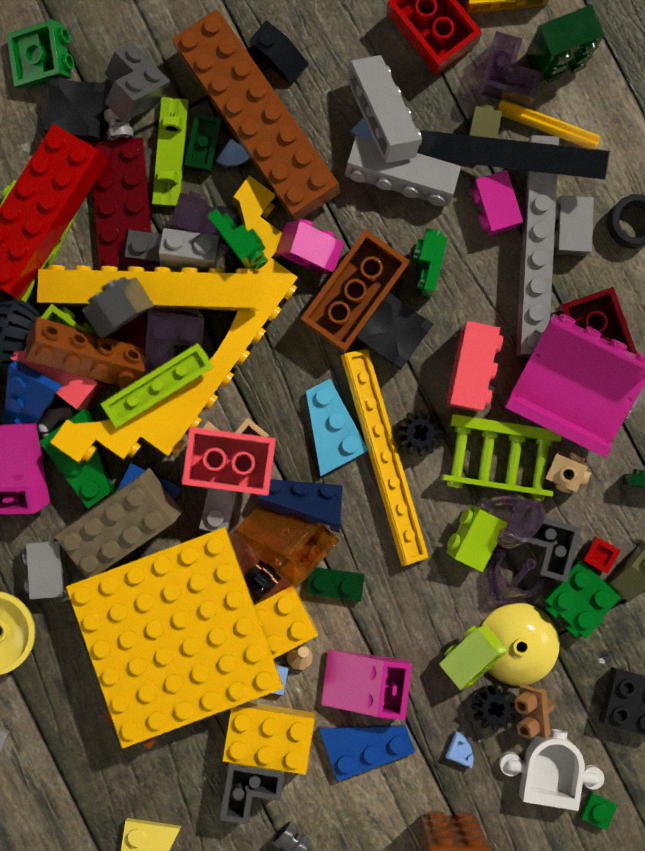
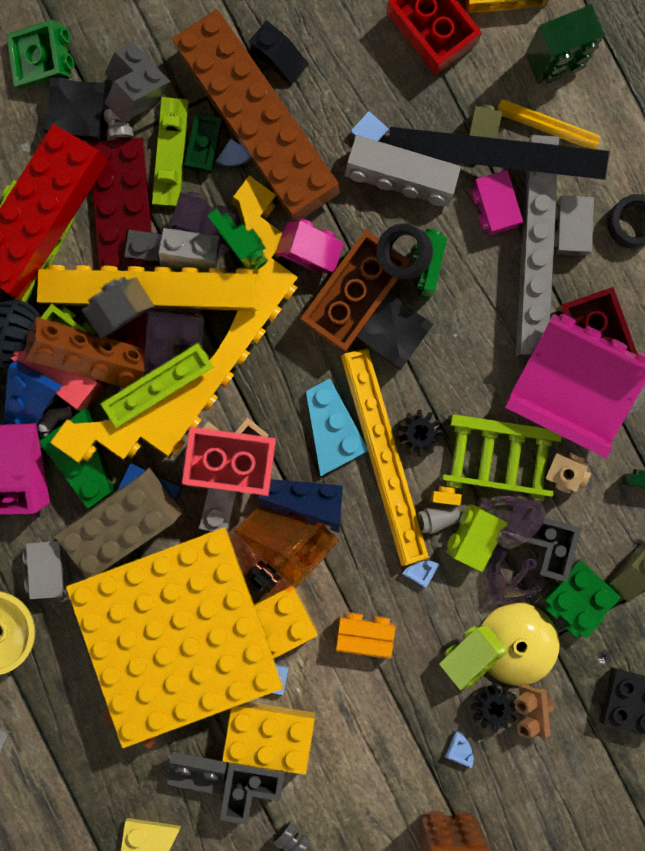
tan rock [287,644,313,670] -> none
dark green plate [306,566,365,602] -> none
blue wing [319,724,416,781] -> none
dark pink slope [321,649,412,721] -> none
light grey brick [347,55,422,163] -> none
coral brick [445,321,503,413] -> none
brick [477,31,542,108] -> none
white piece [499,729,604,811] -> none
green plate [580,791,618,830] -> none
red plate [581,536,621,574] -> none
none -> dark grey bracket [167,752,227,796]
none -> light orange brick [336,612,395,659]
none -> black tyre [376,224,433,279]
none -> light blue tile [402,560,440,588]
none -> light grey cone [418,507,460,535]
none -> yellow plate [431,486,462,505]

